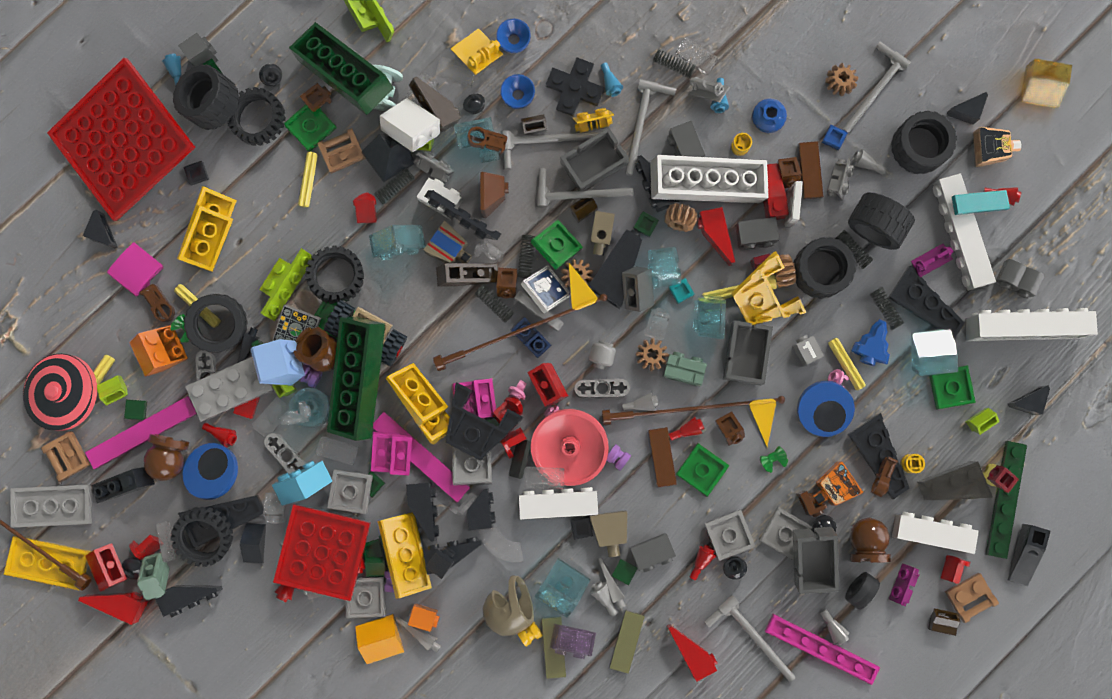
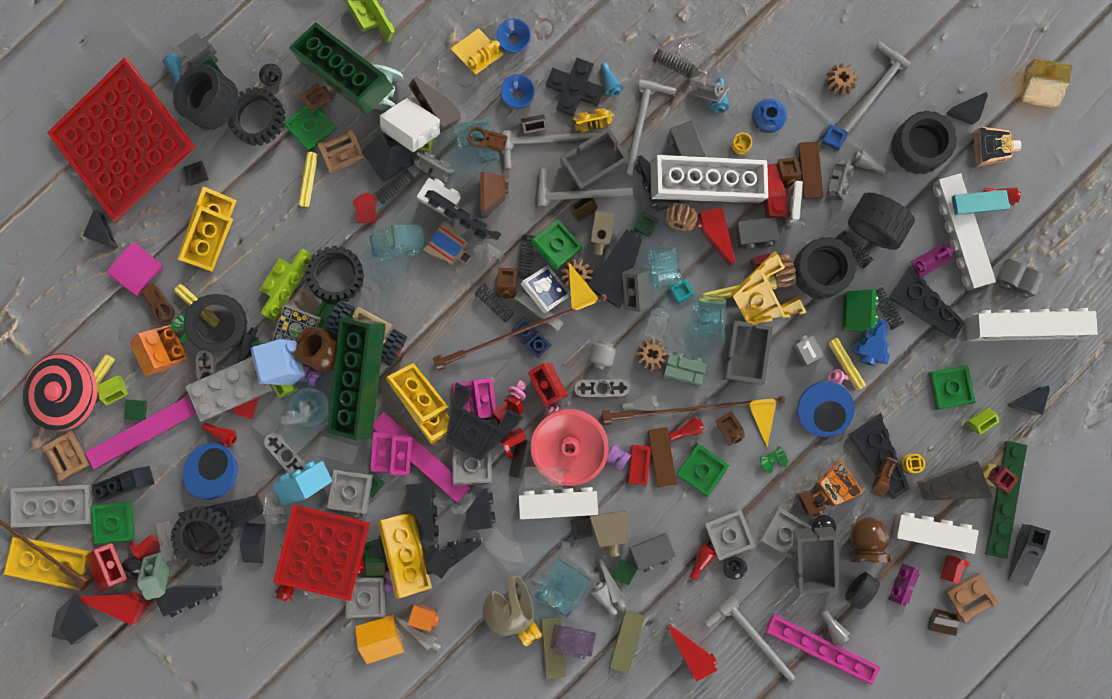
reddish brown tile [144,434,190,481] -> none
dark brown slope [436,263,498,287] -> none
black hat [463,94,485,114] -> none
clear light blue slope [911,329,958,376] -> none
none -> black slope [51,593,99,645]
none -> green tile [91,501,135,545]
none -> red tile [628,445,651,485]
none -> green slope [842,289,879,333]

